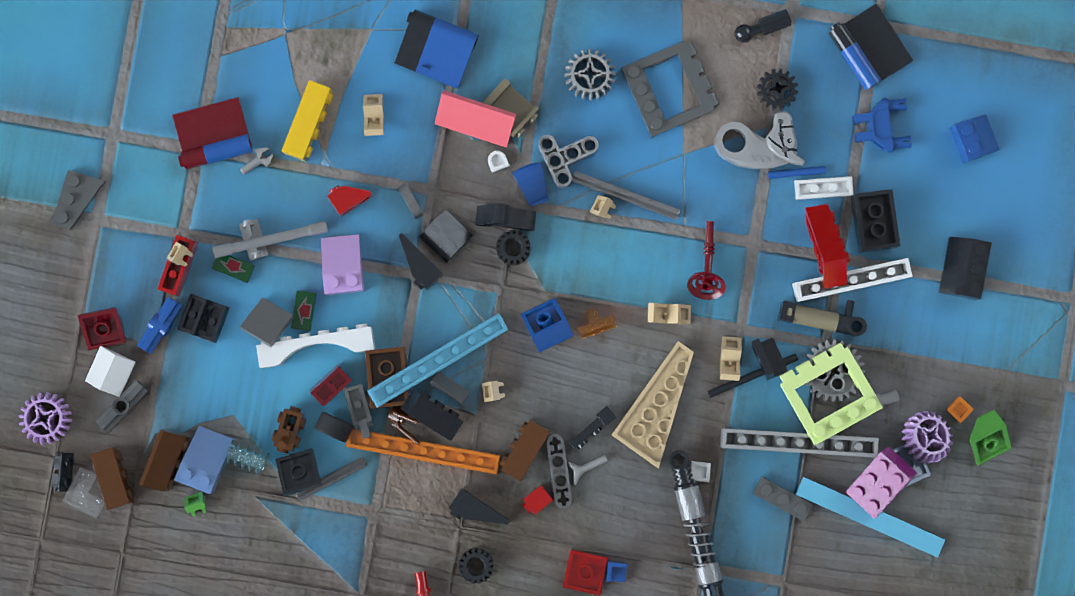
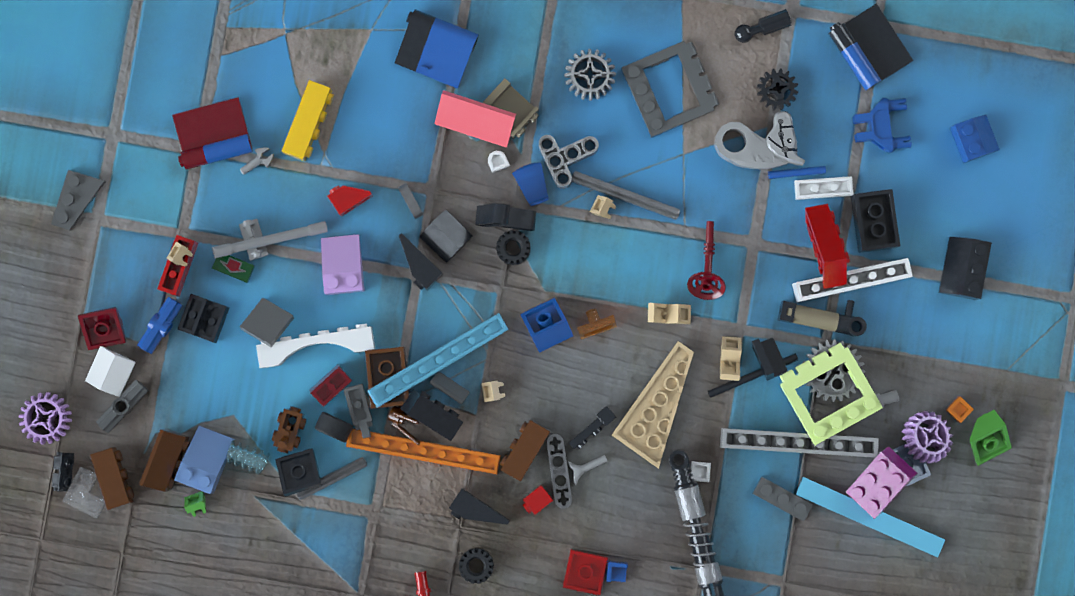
dark green tile [291,290,317,331] -> none
tan slope [363,94,384,136] -> none

